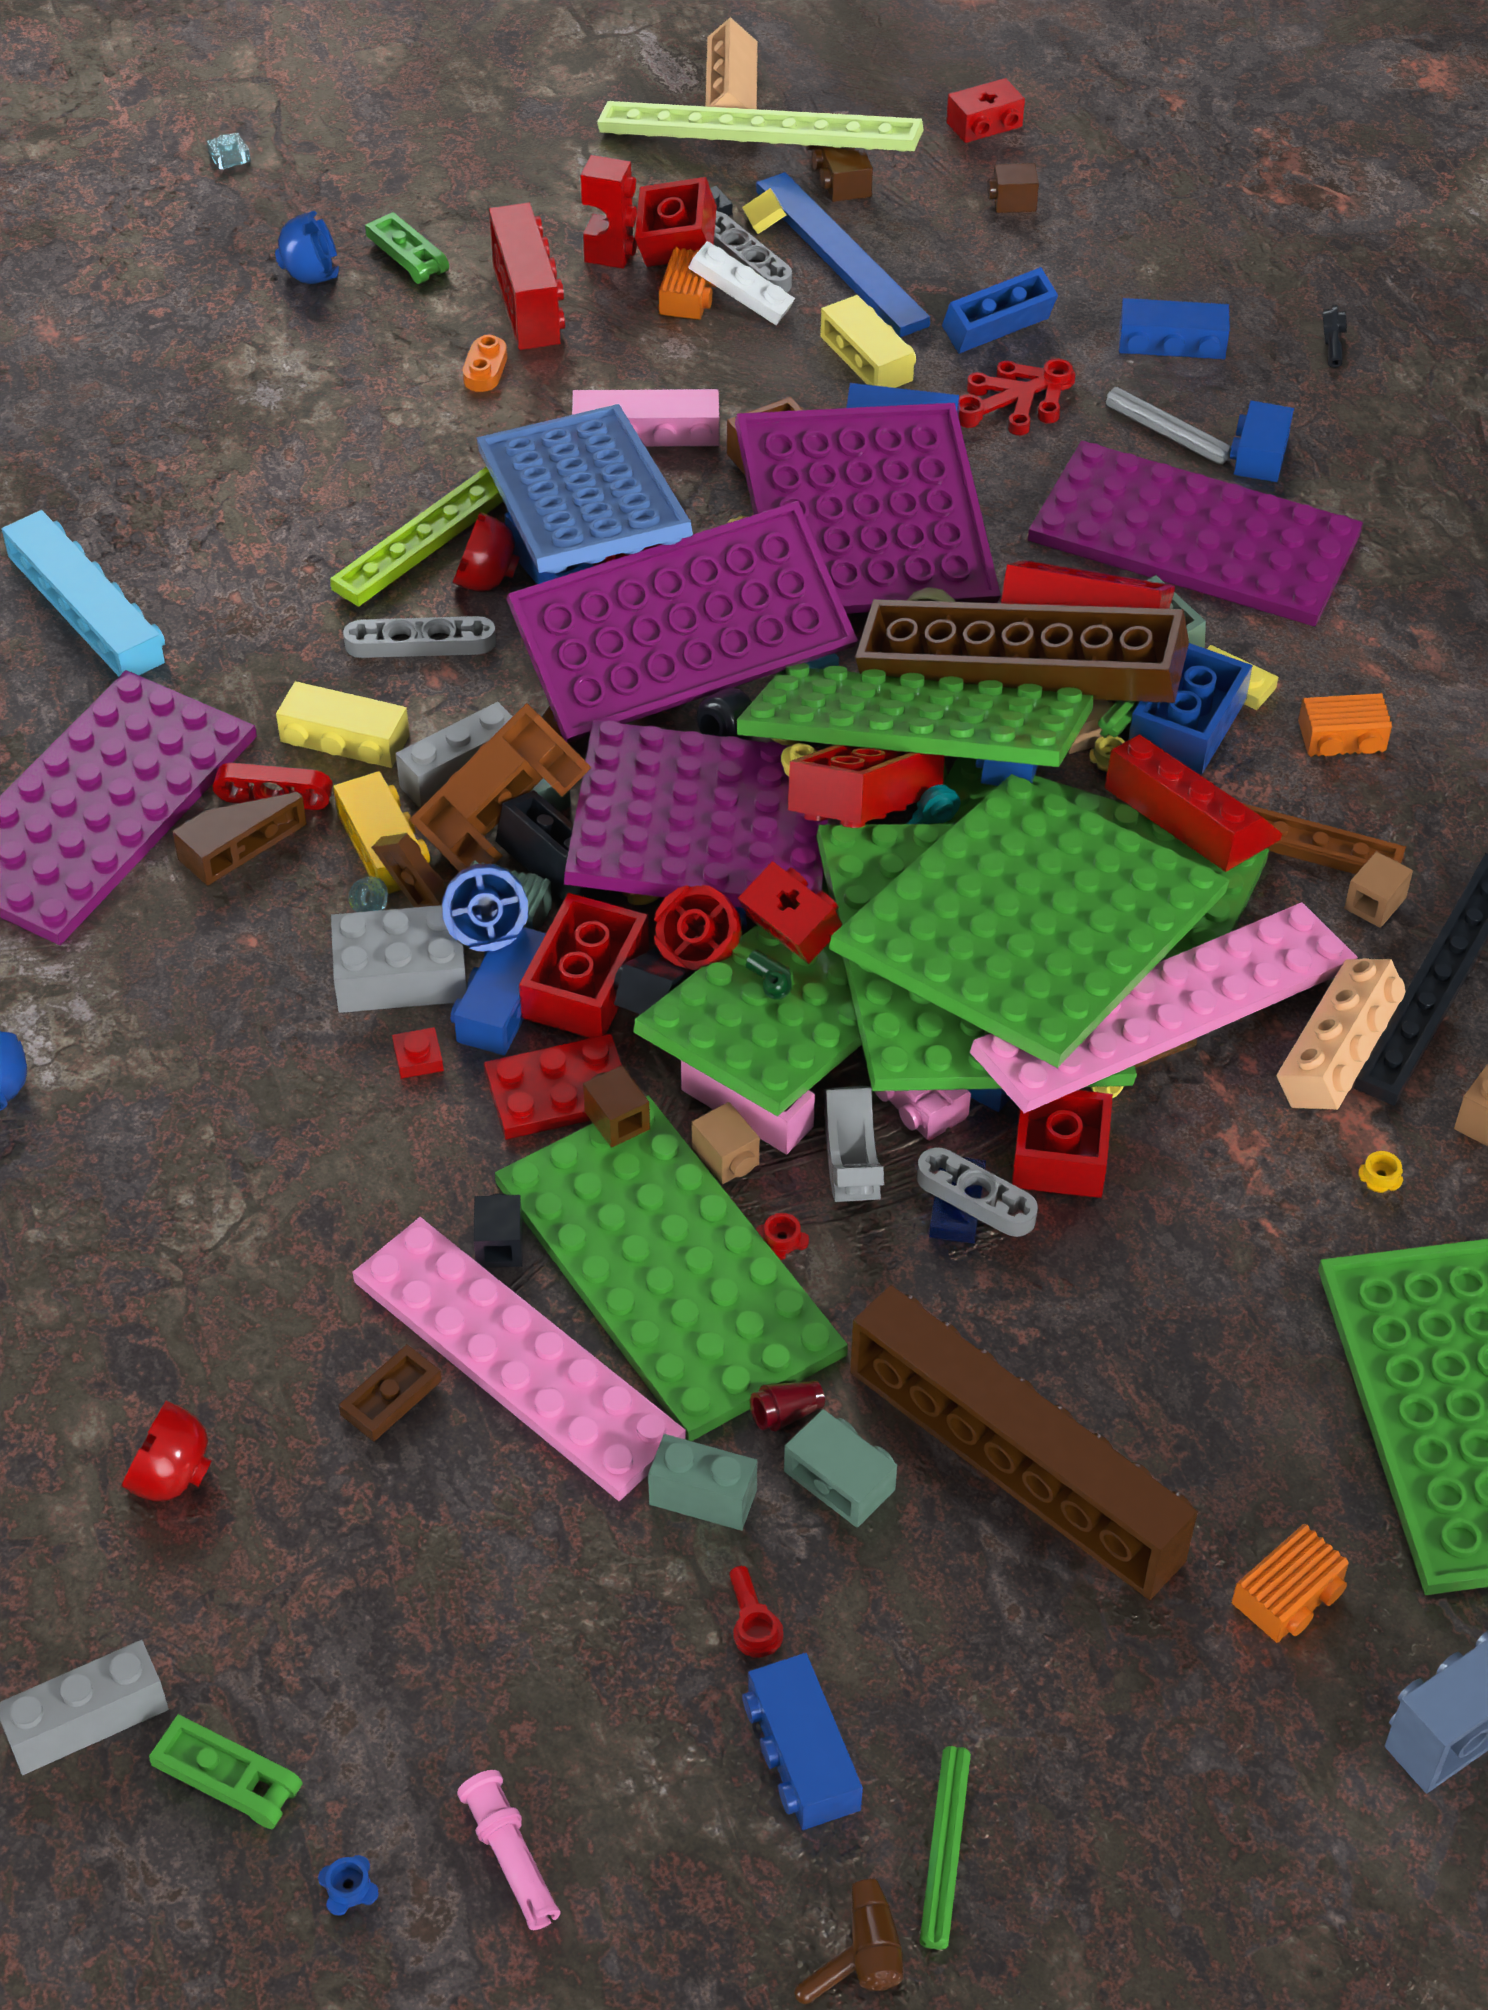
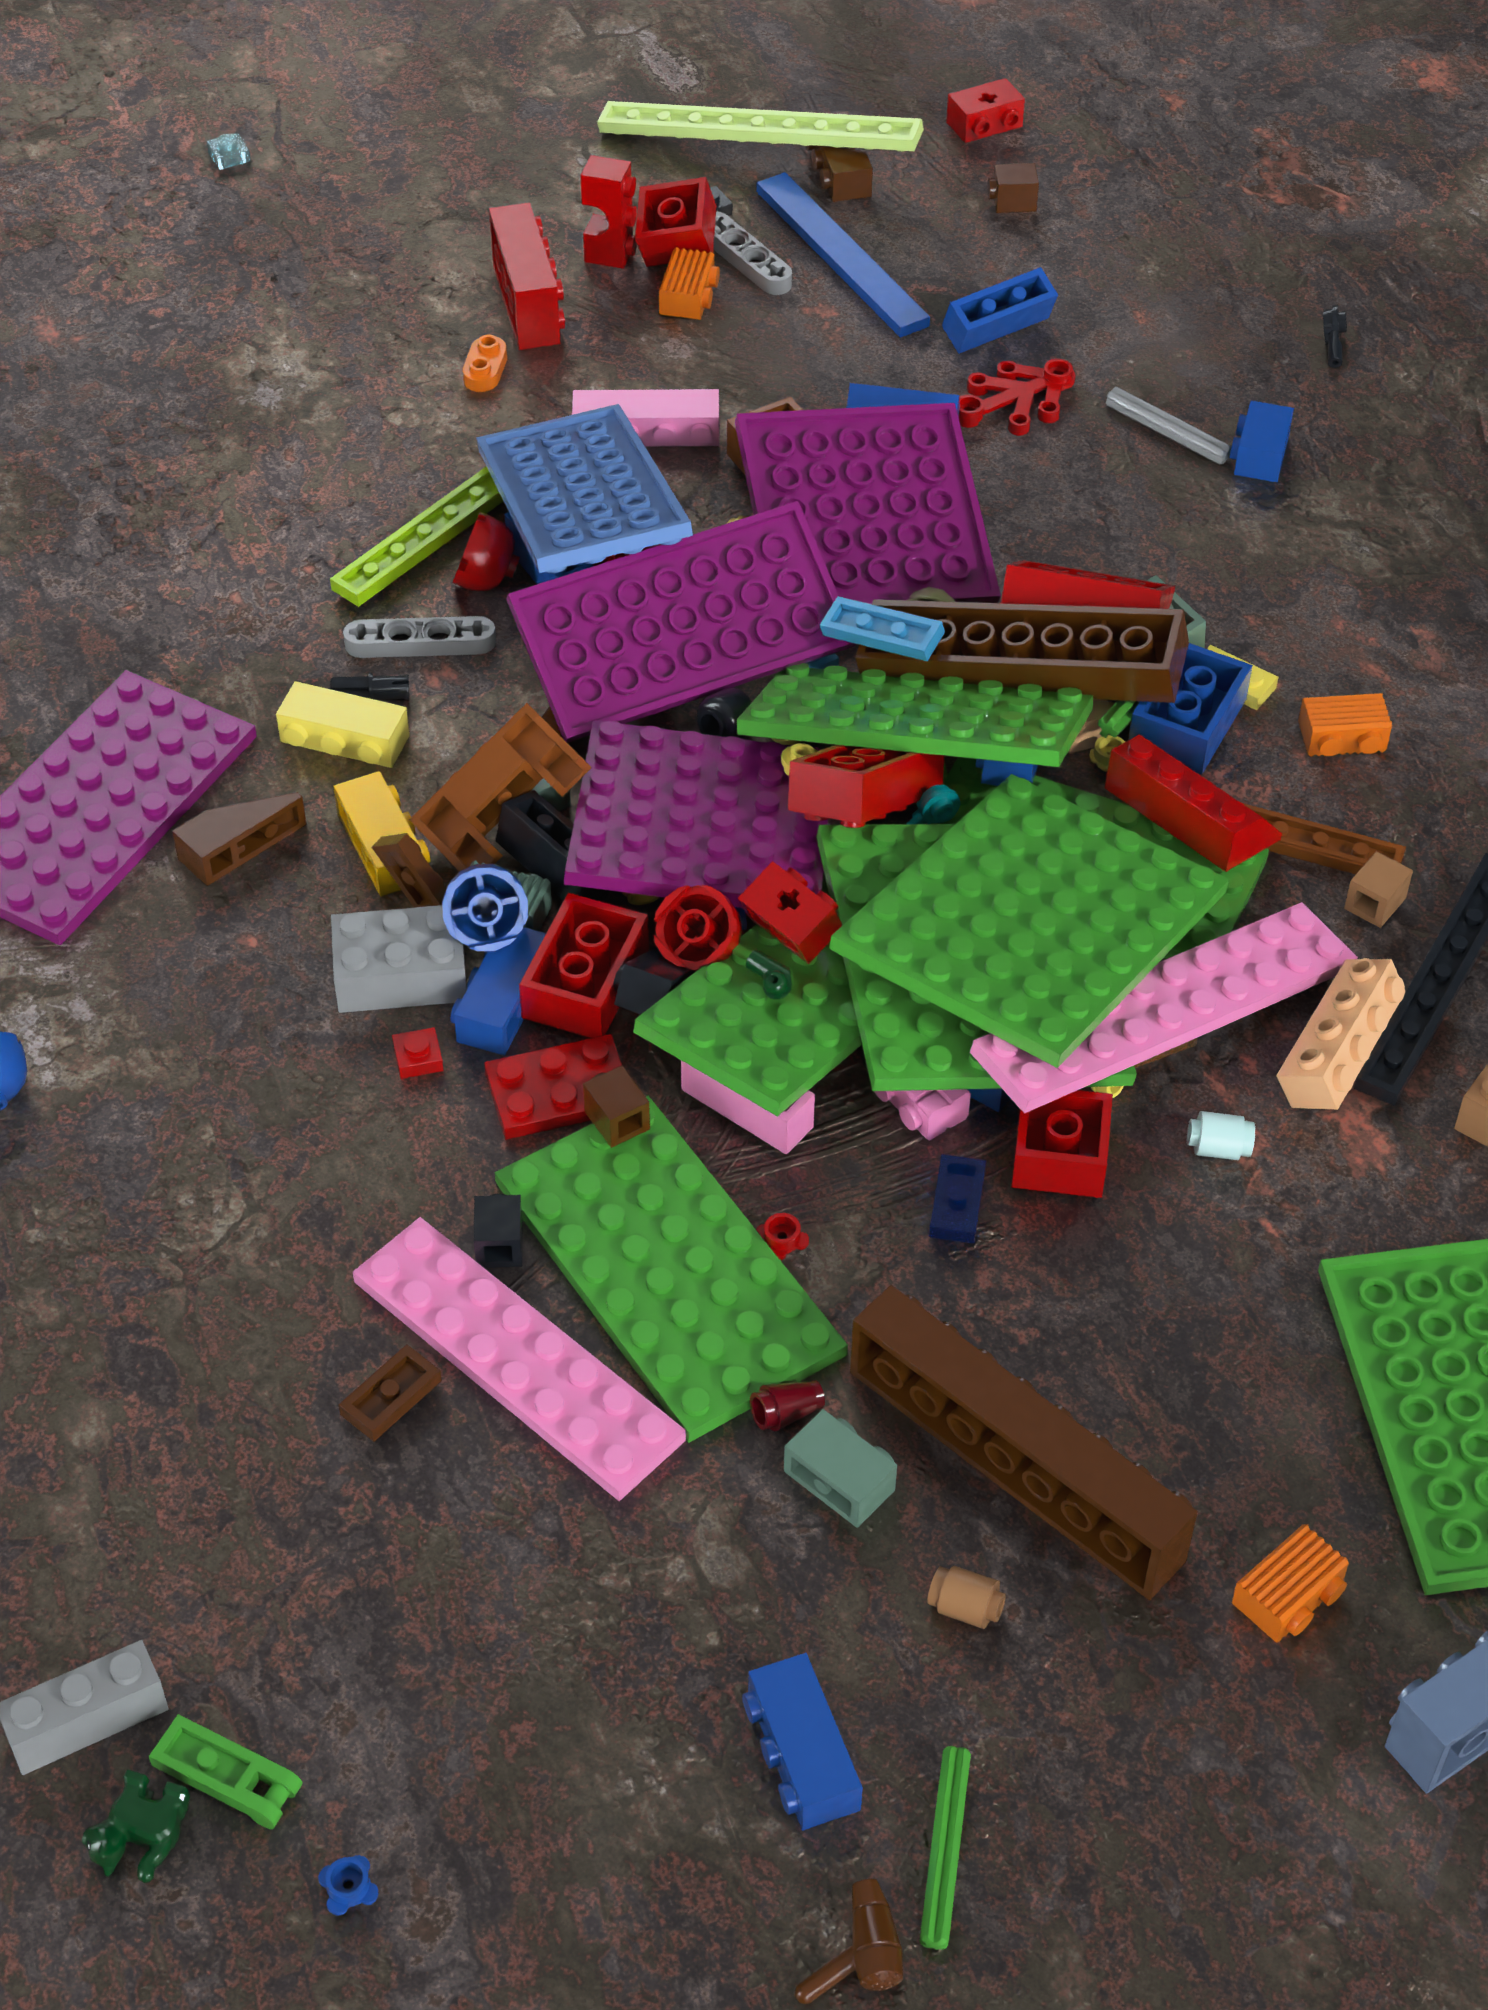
medium azure brick [1,510,165,677] -> none
red cylinder [121,1400,212,1501] -> none
red beam [213,763,333,810] -> none
blue cylinder [275,211,339,284] -> none
clear light blue plate [348,876,388,912] -> none
bright green plate [365,212,449,284] -> none
light grey brick [396,702,513,808] -> none
bright pink pin [457,1770,561,1930] -> none
sand green brick [648,1434,757,1531] -> none
white plate [688,241,795,325] -> none
medium nougat brick [691,1102,760,1185] -> none
light nougat brick [705,17,757,109] -> none
red plate [729,1566,784,1658] -> none
light yellow tile [742,188,786,234] -> none
light yellow brick [820,295,916,388] -> none
light grey arch [823,1086,884,1202] -> none
light grey beam [917,1148,1038,1237] -> none
magenta plate [1028,440,1363,627] -> none
blue brick [1119,298,1230,359] -> none
yellow plate [1358,1151,1403,1193] -> none
none -> dark green animal [82,1769,190,1883]
none -> black axle [330,672,409,700]
none -> dark azure plate [820,596,945,661]
none -> medium nougat brick [927,1565,1006,1629]
none -> light aqua brick [1187,1111,1255,1160]

